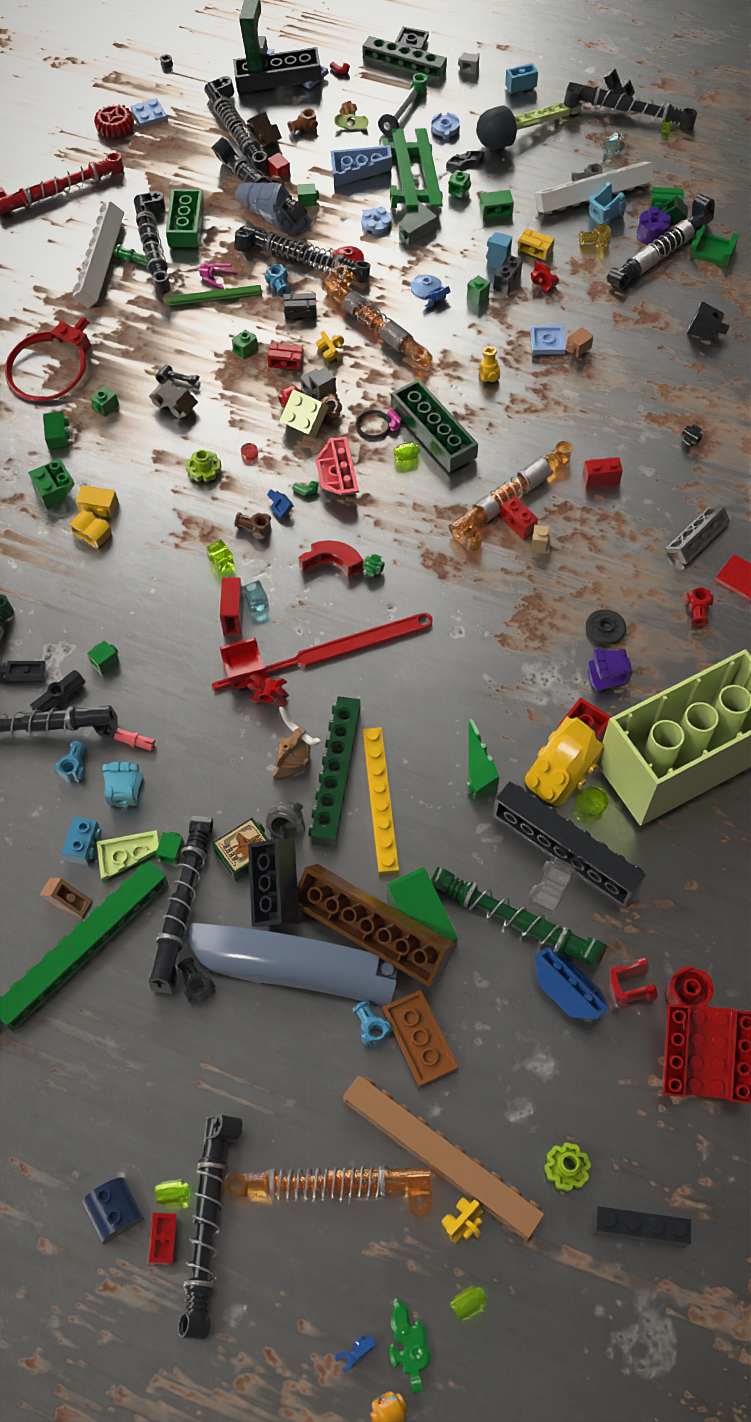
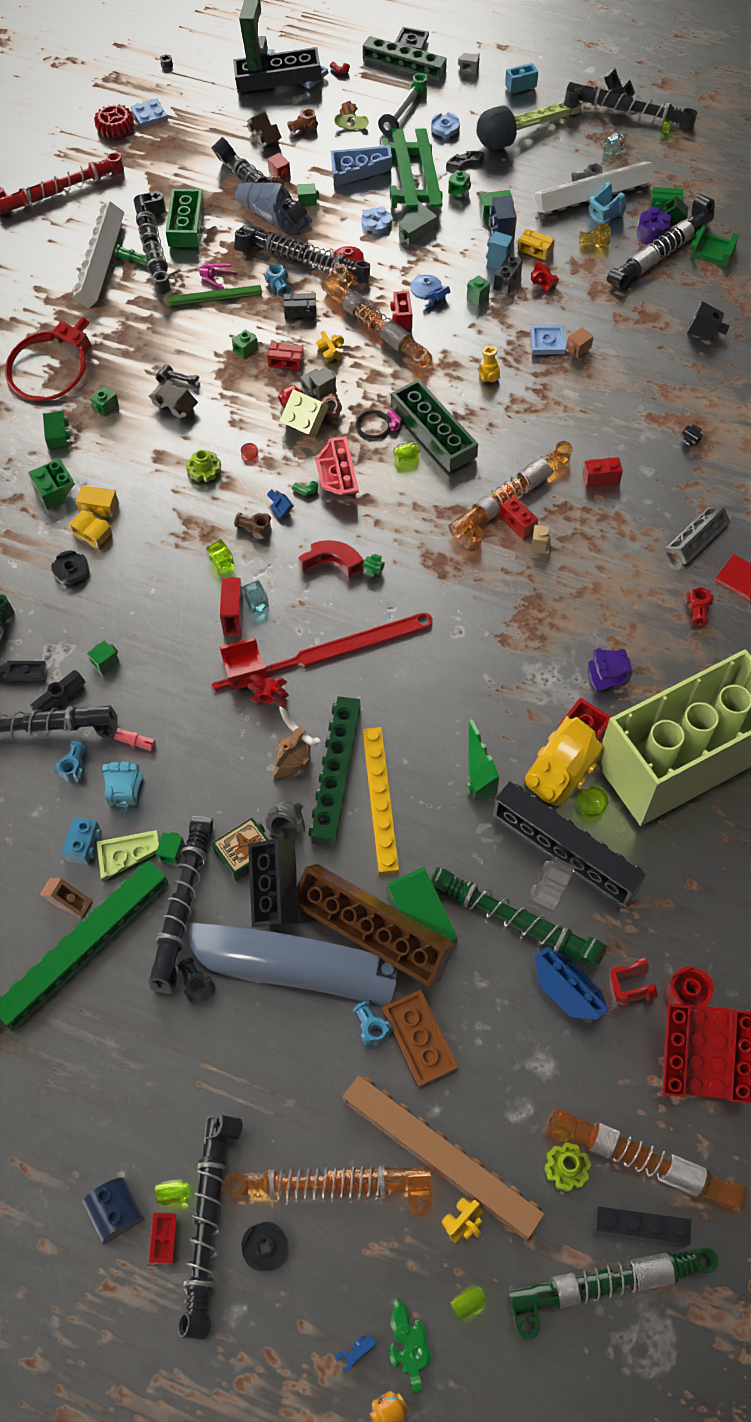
black piece [204,76,269,174] -> none
black wheel [586,609,626,644] -> none
none -> black plate [51,550,89,585]
none -> black plate [241,1222,288,1272]
none -> red brick [390,291,413,329]
none -> dark blue brick [488,195,517,242]
none -> dark green piece [507,1248,719,1339]
none -> clear orange piece [543,1108,748,1213]

